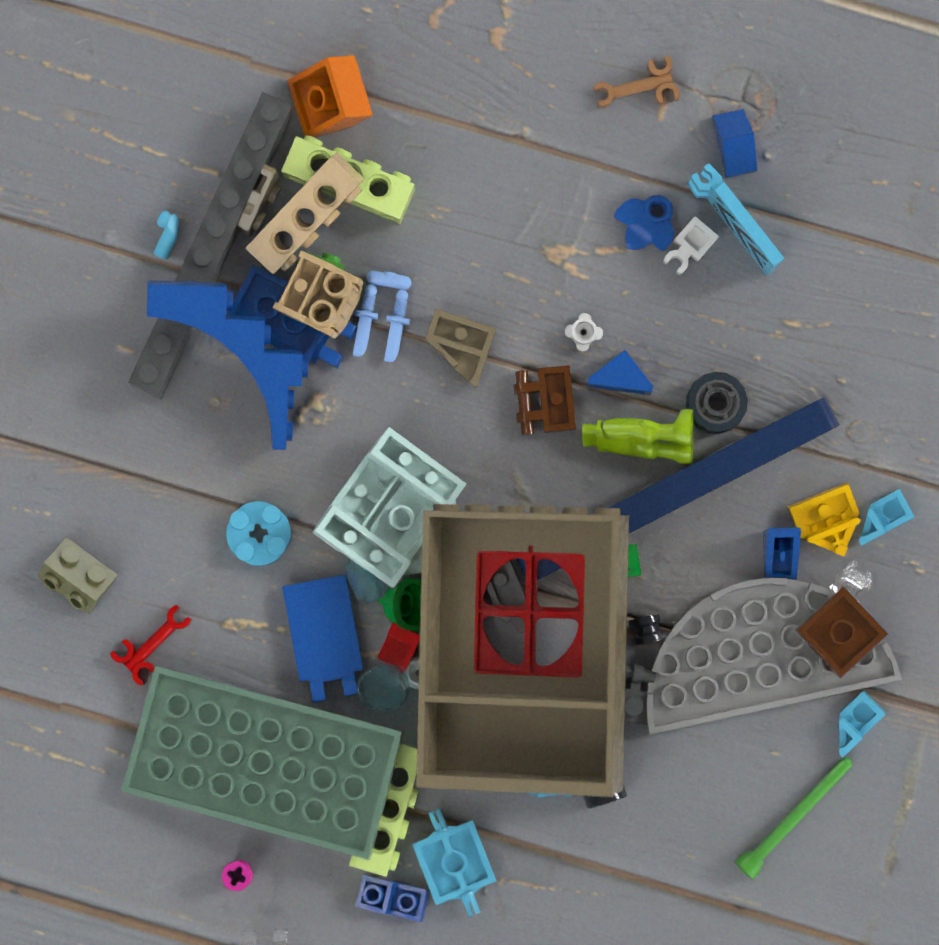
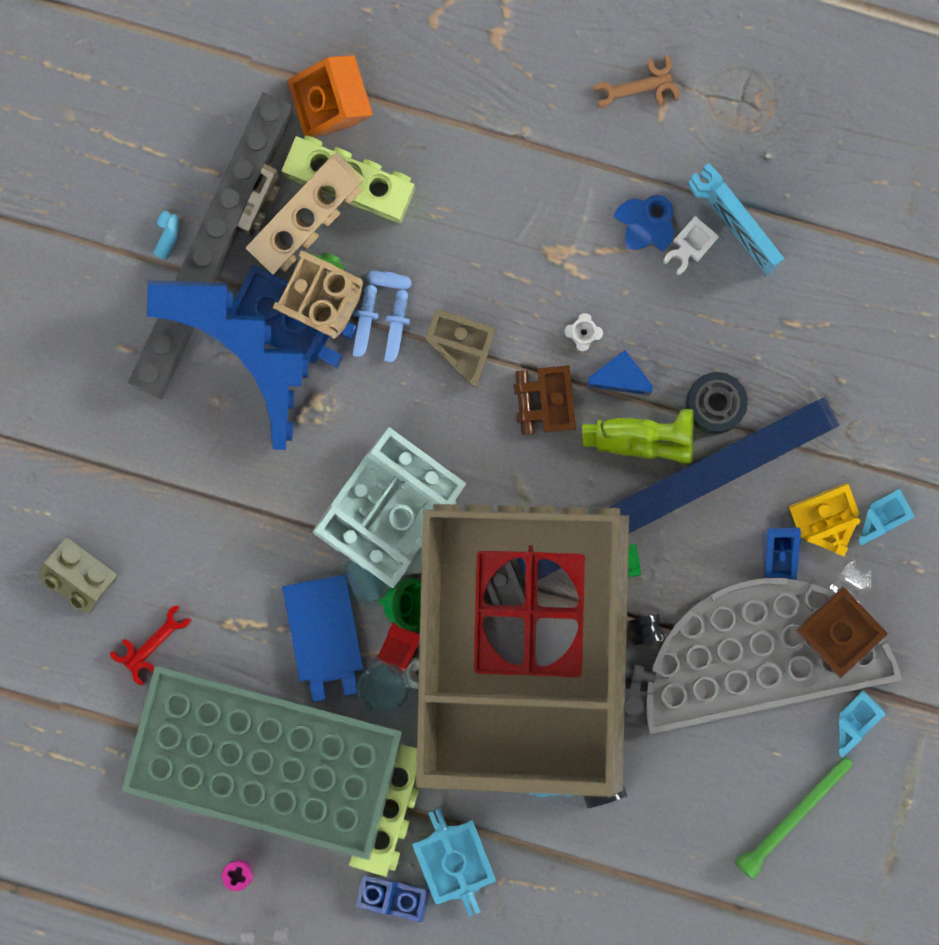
medium azure plate [226,501,291,566] -> none
blue slope [712,109,757,178] -> none

